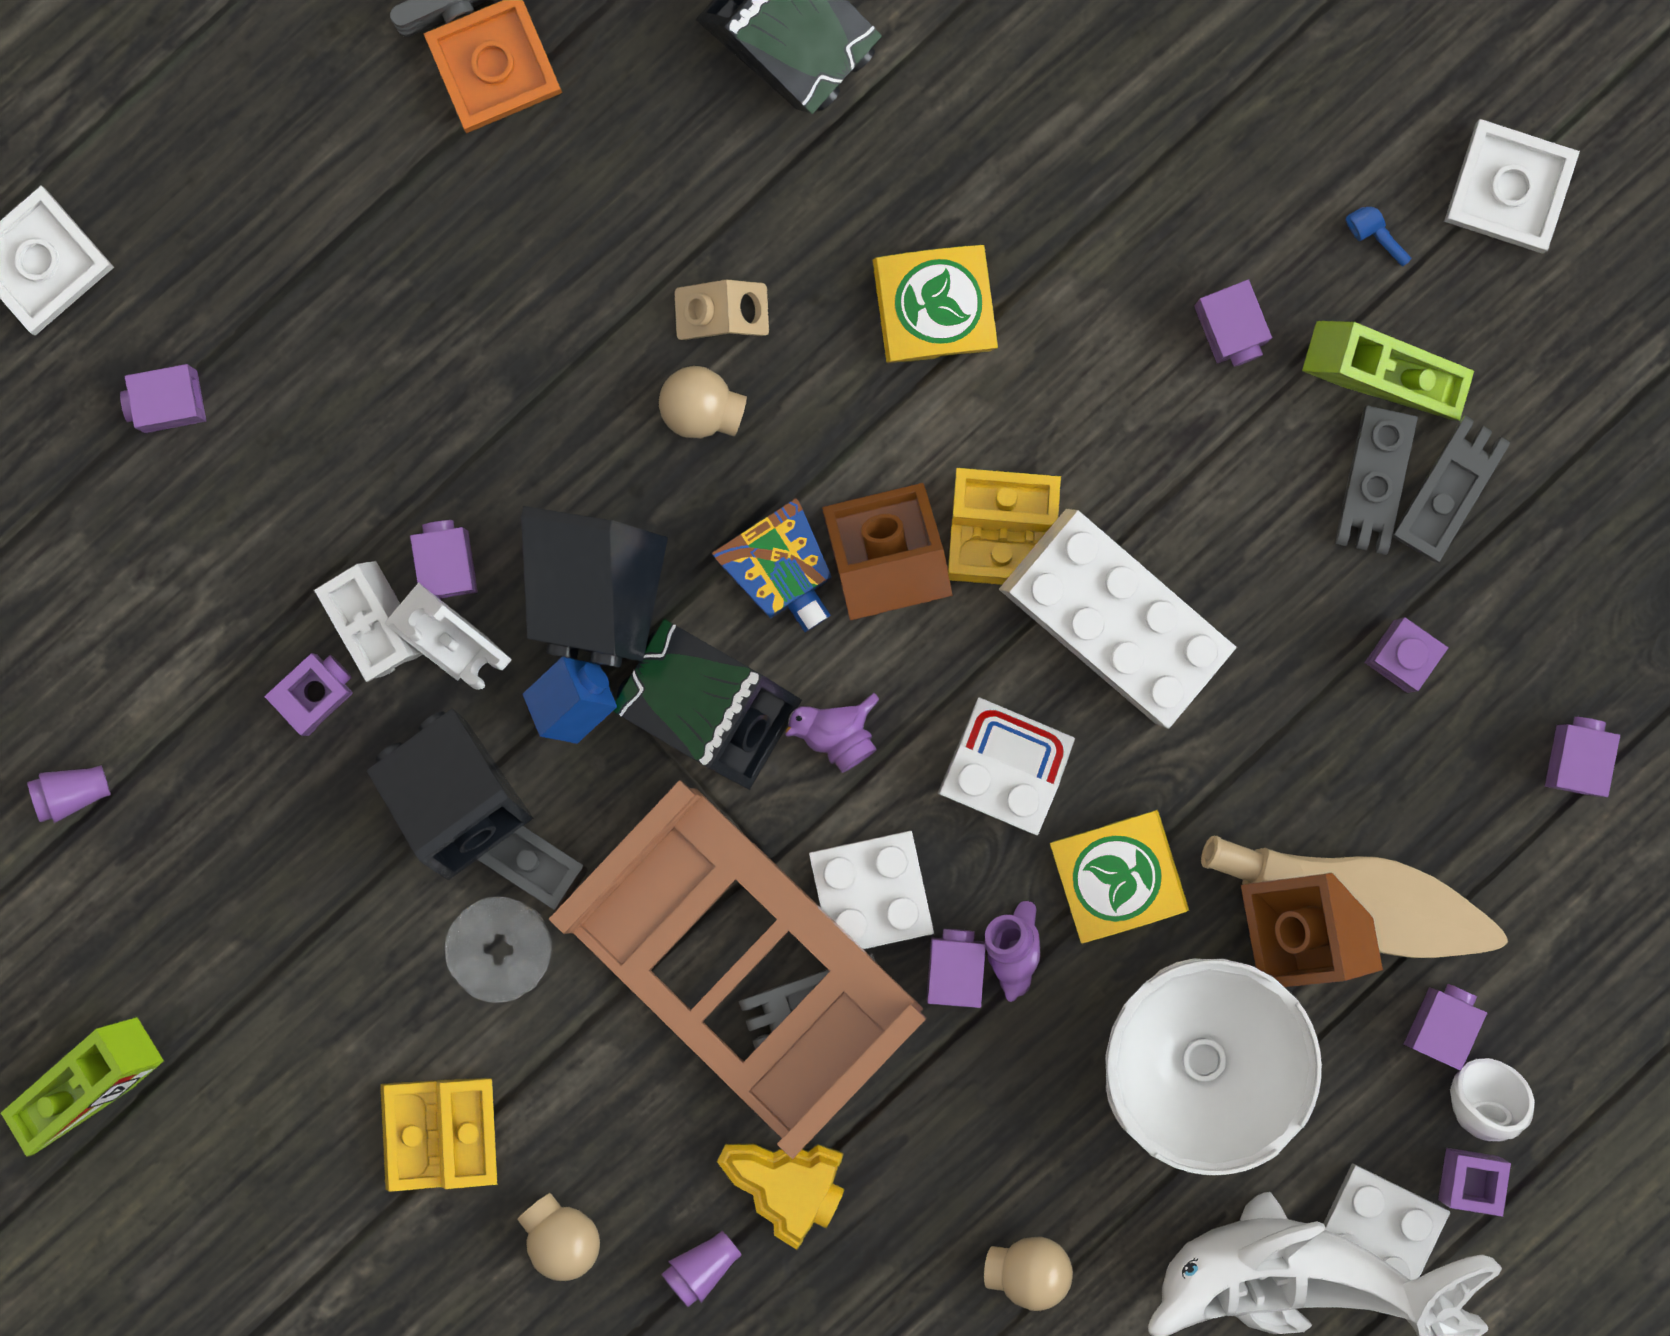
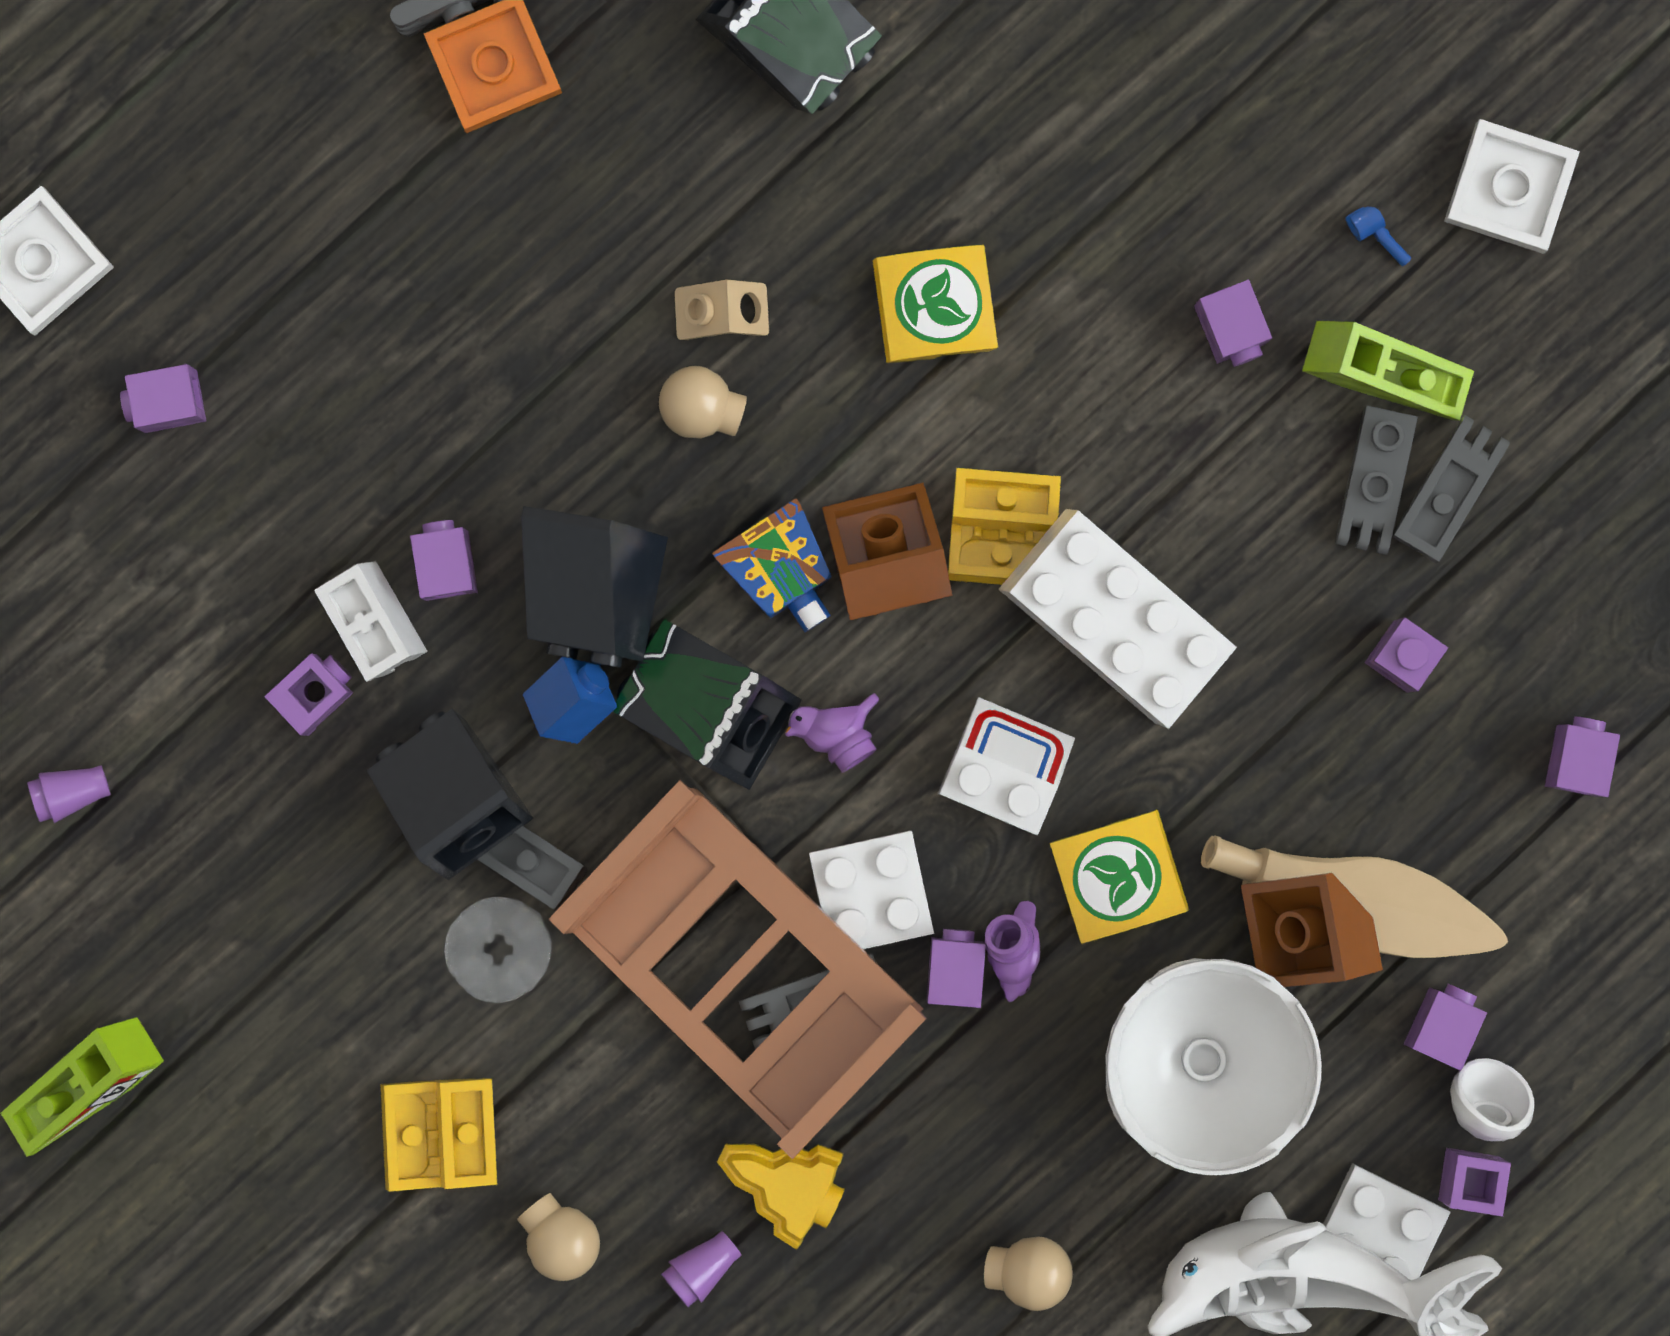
white hinge [385,582,512,690] -> none

